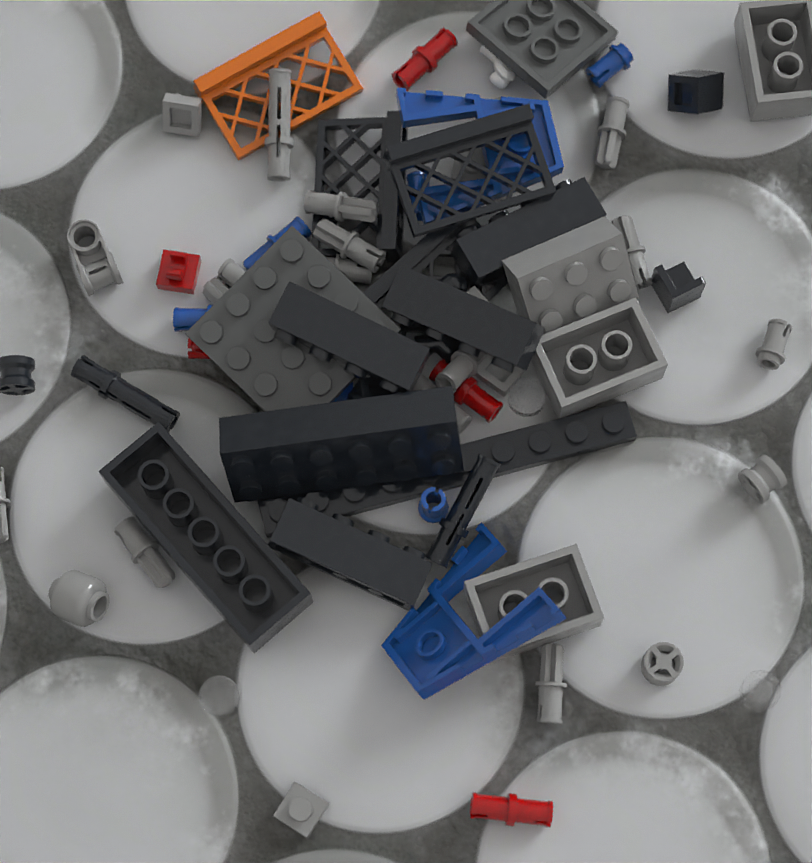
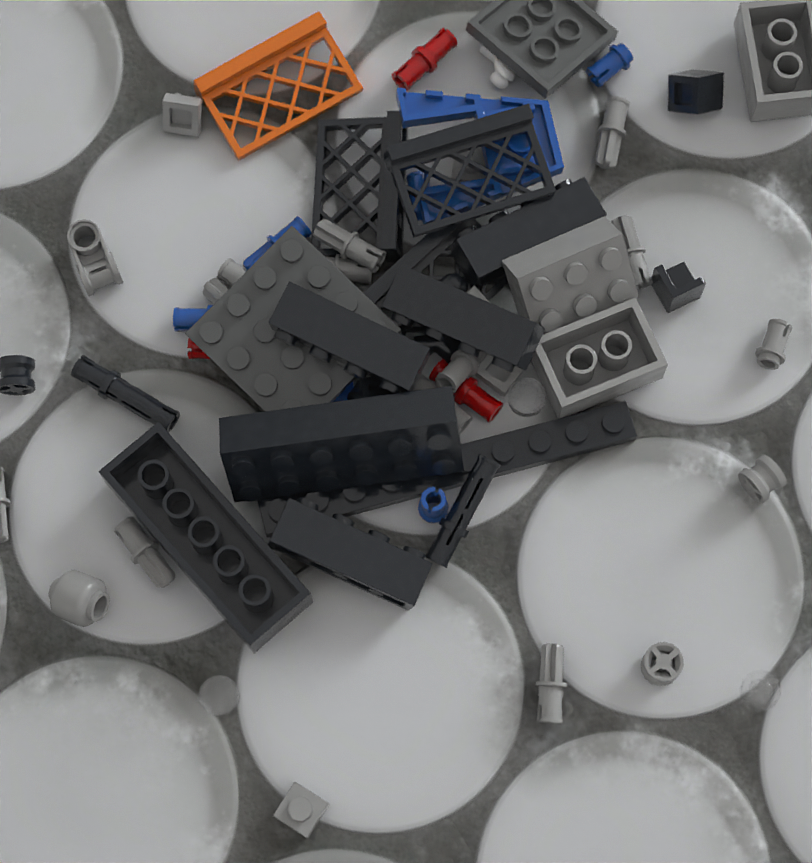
red tile [156,249,201,295] -> none
light grey pin [265,68,294,181] -> none
light grey axle [304,190,379,222] -> none
blue wing [381,523,567,700] -> none
light grey brick [463,544,604,664] -> none
red pin [470,792,553,827] -> none

